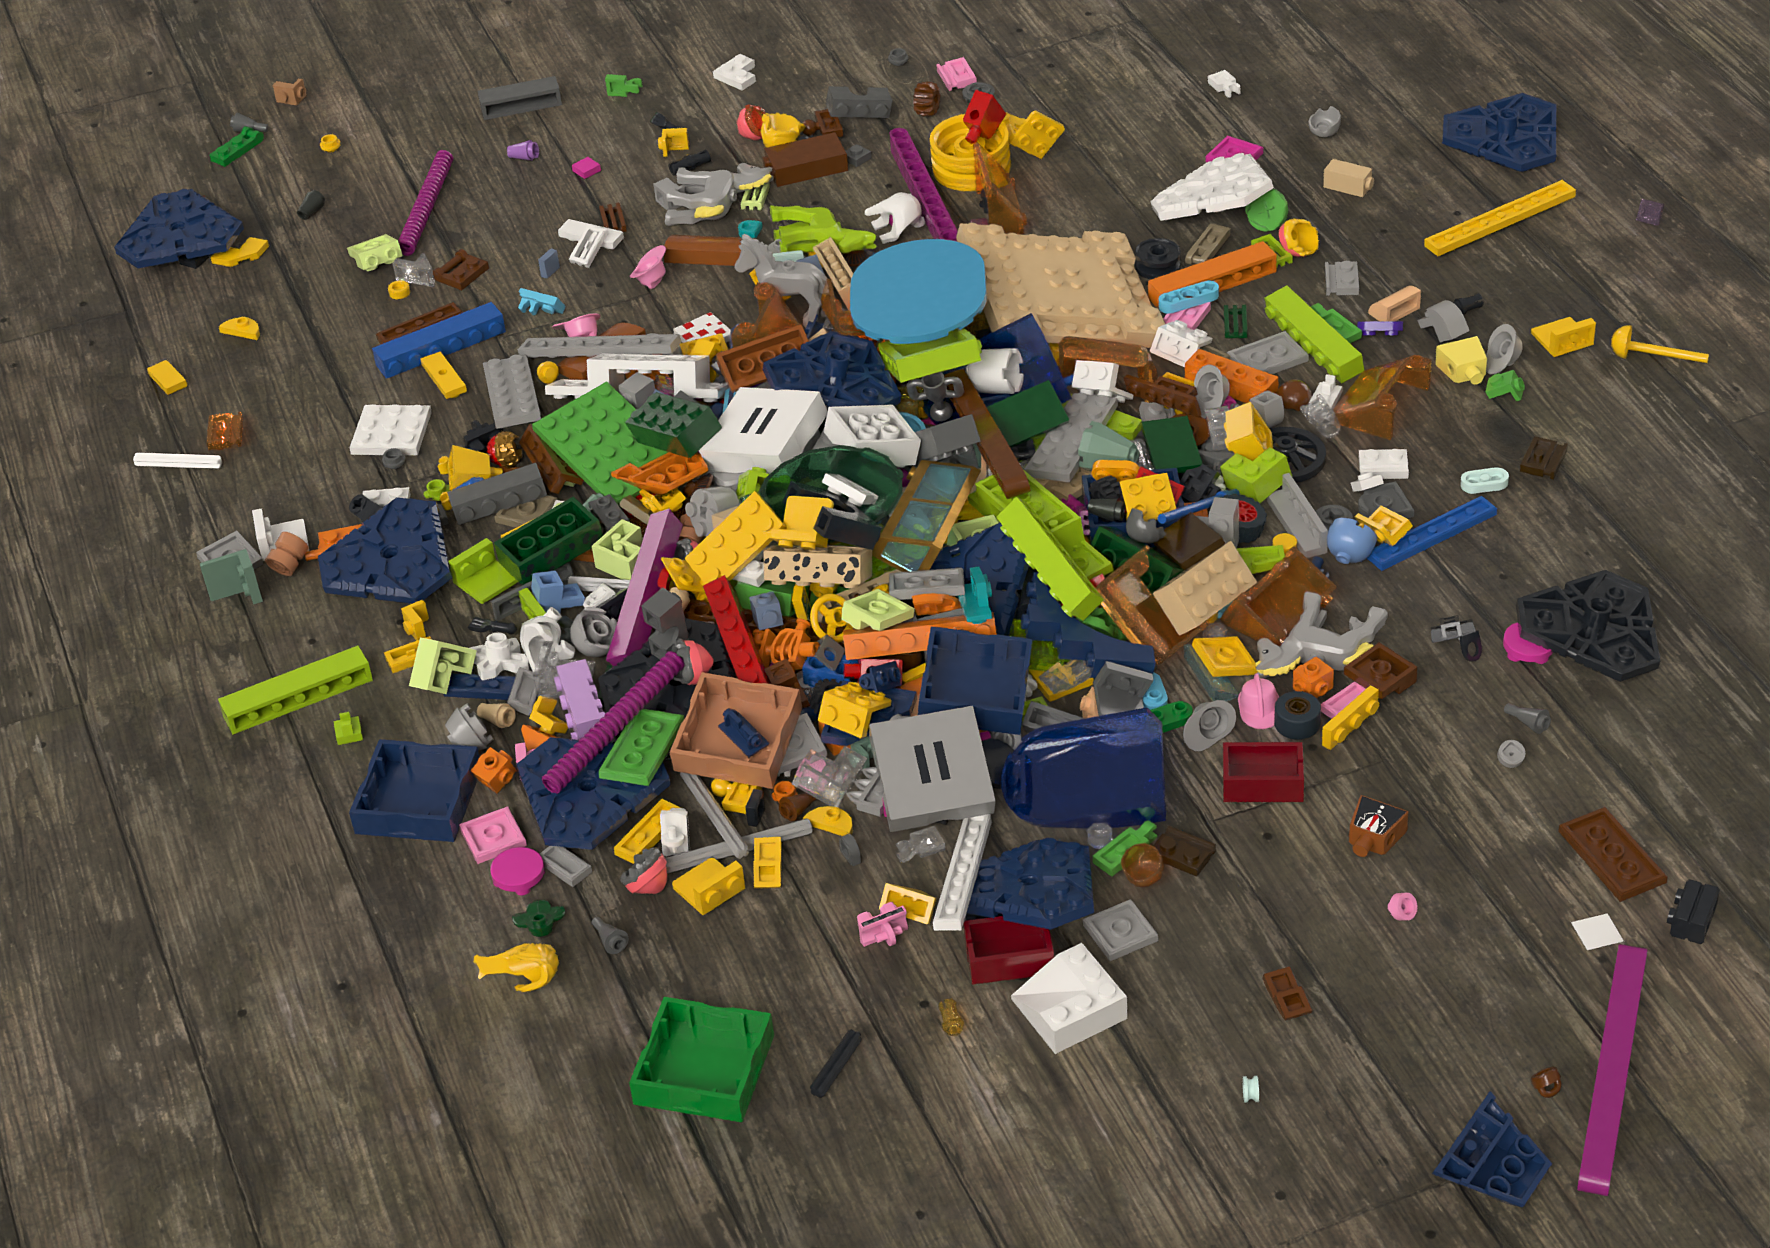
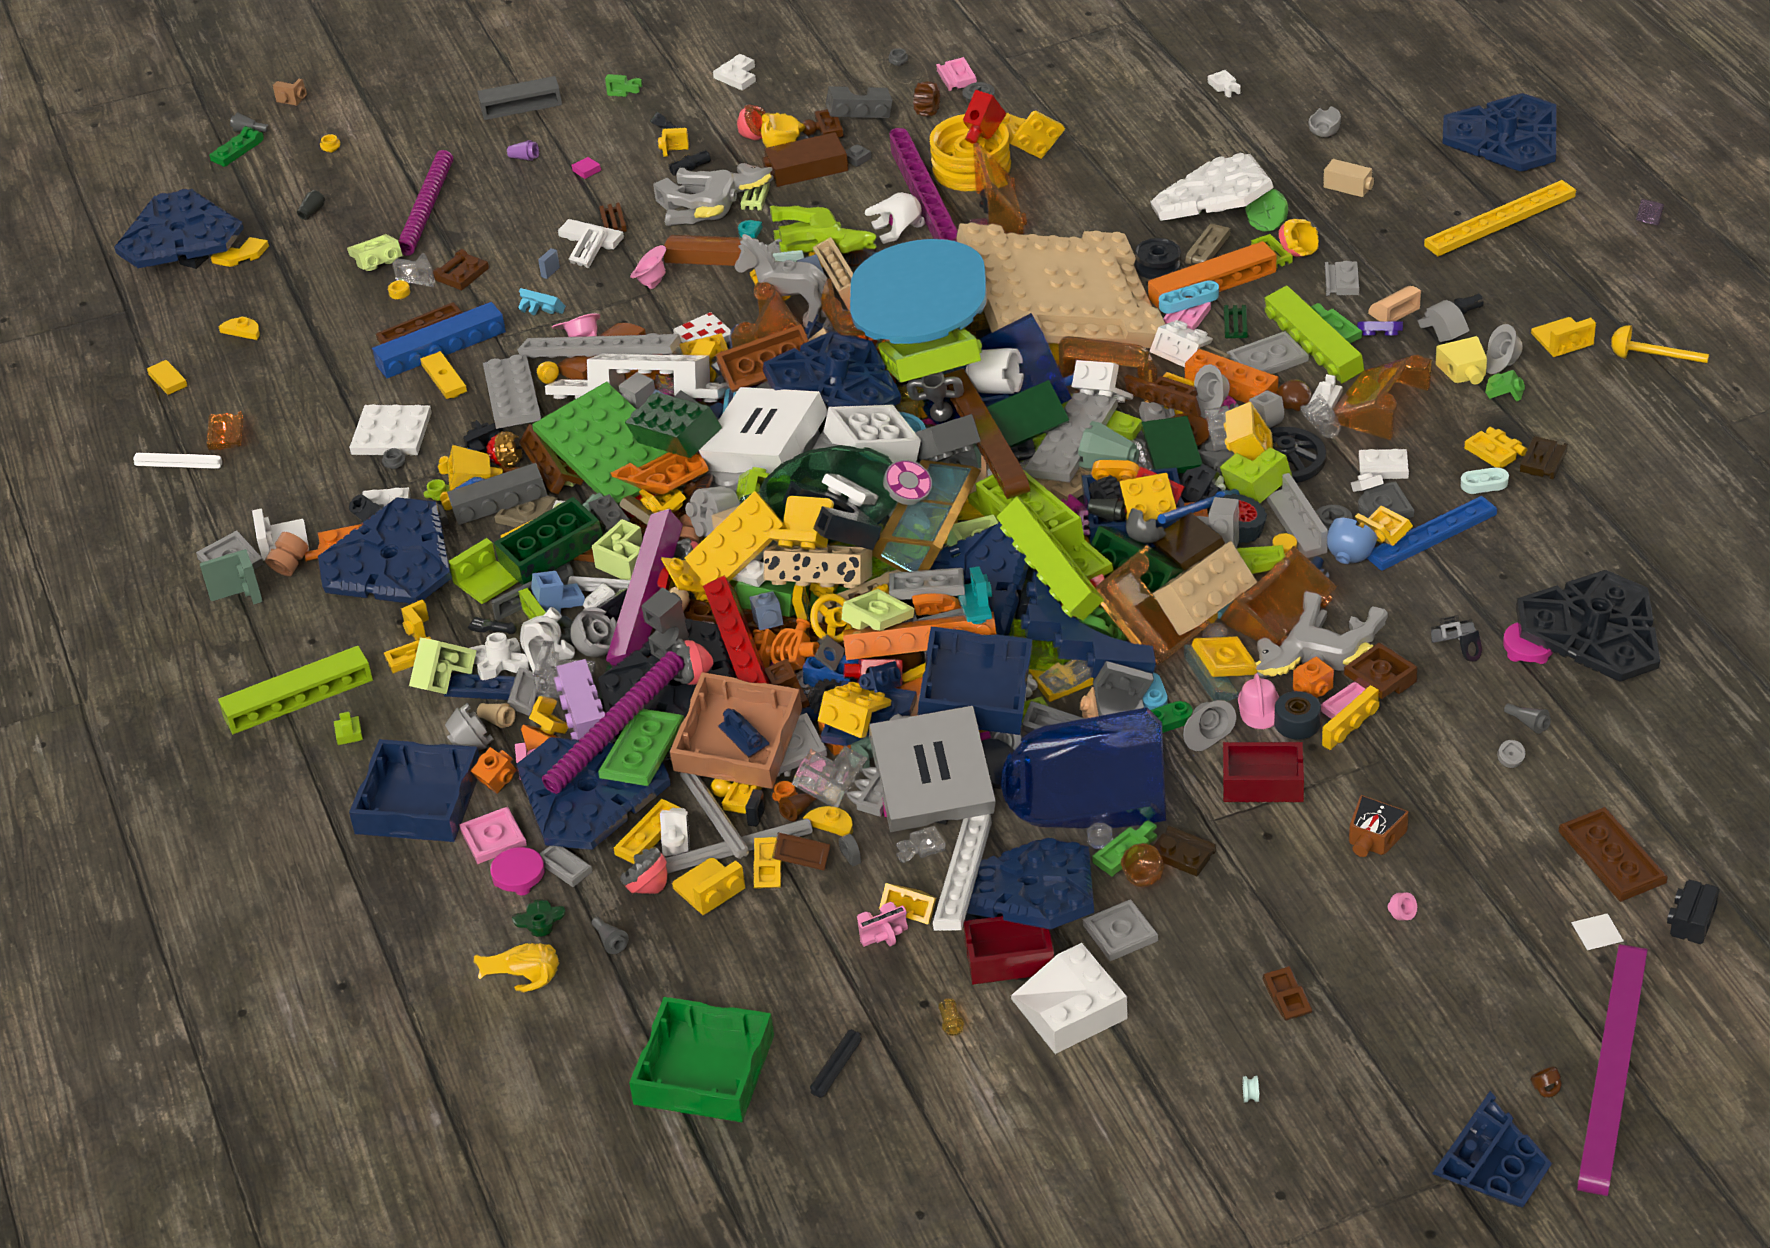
dark pink tile [1206,136,1263,162] -> none
none -> reddish brown tile [772,832,830,870]
none -> tile [883,460,932,505]
none -> yellow plate [1464,427,1528,468]

